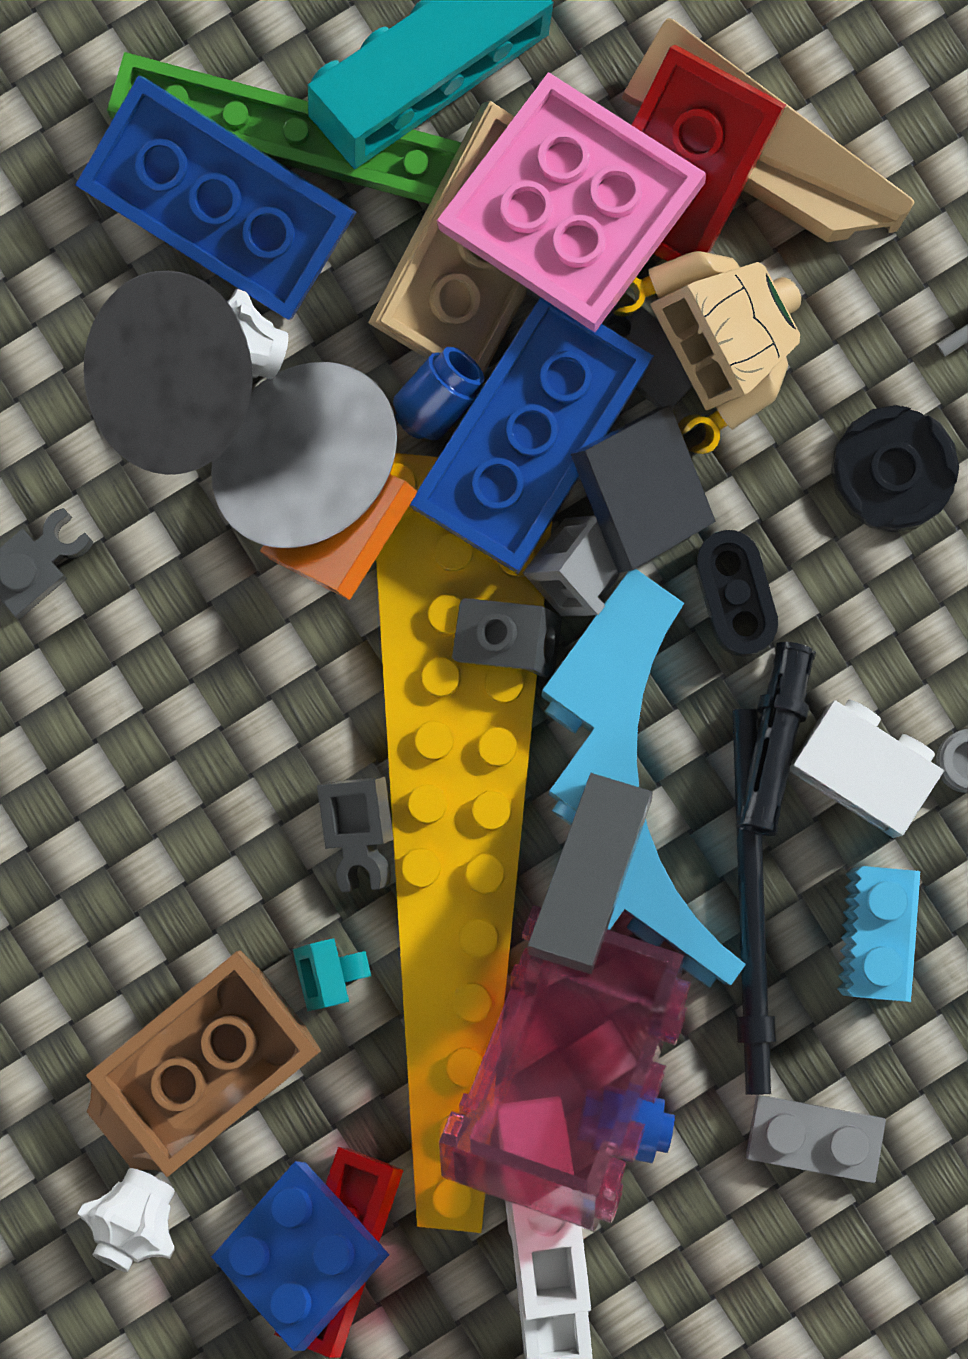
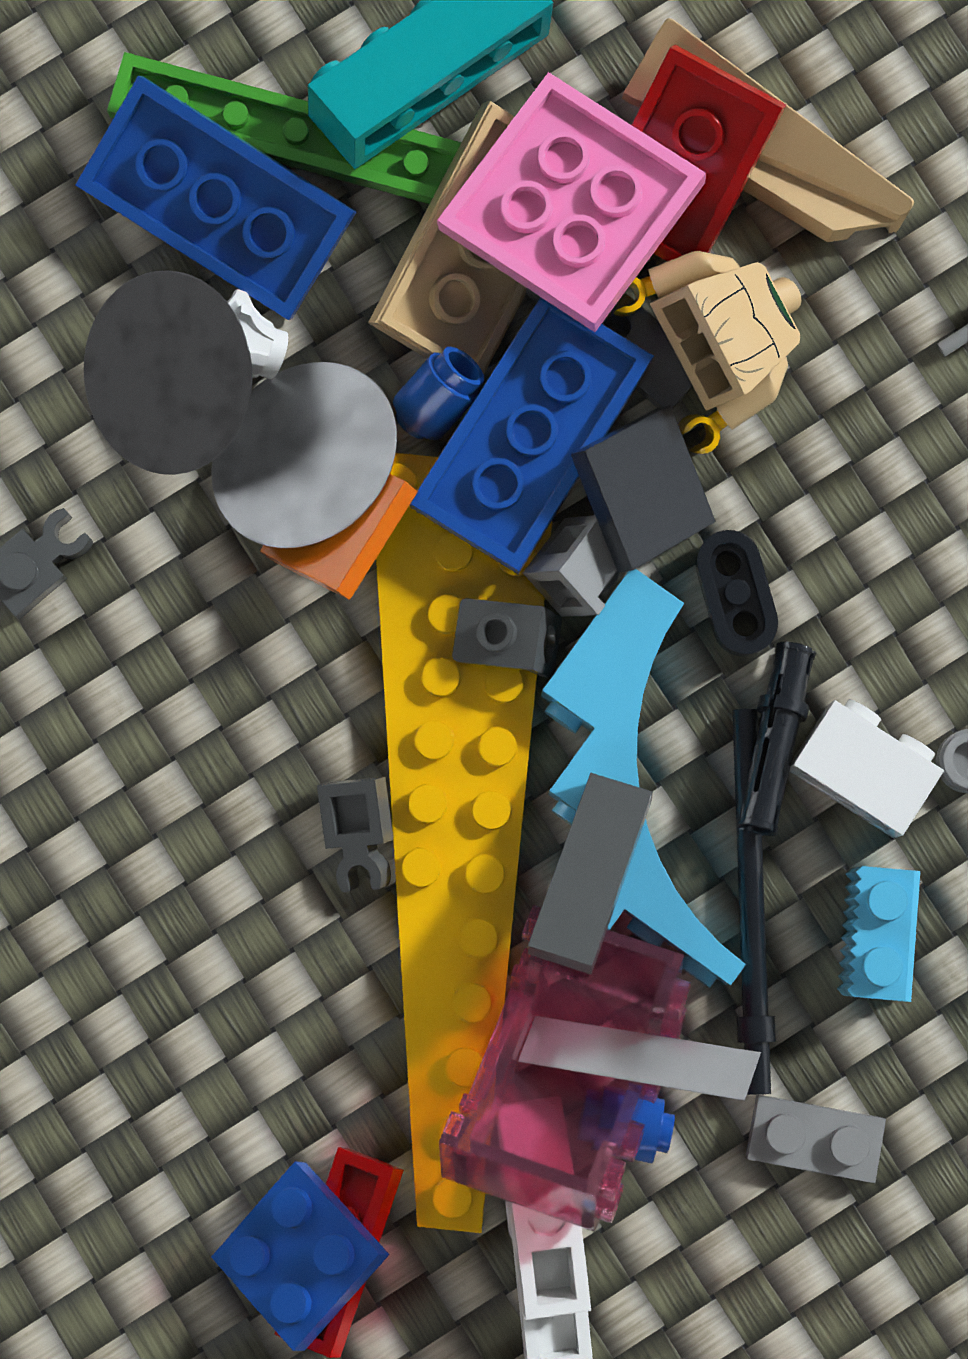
white rock [78,1168,175,1272] -> none
medium nougat slope [86,950,321,1177] -> none
teal tile [293,938,371,1012] -> none
black tile [831,405,959,532] -> none
none -> light grey sticker [518,1016,761,1101]

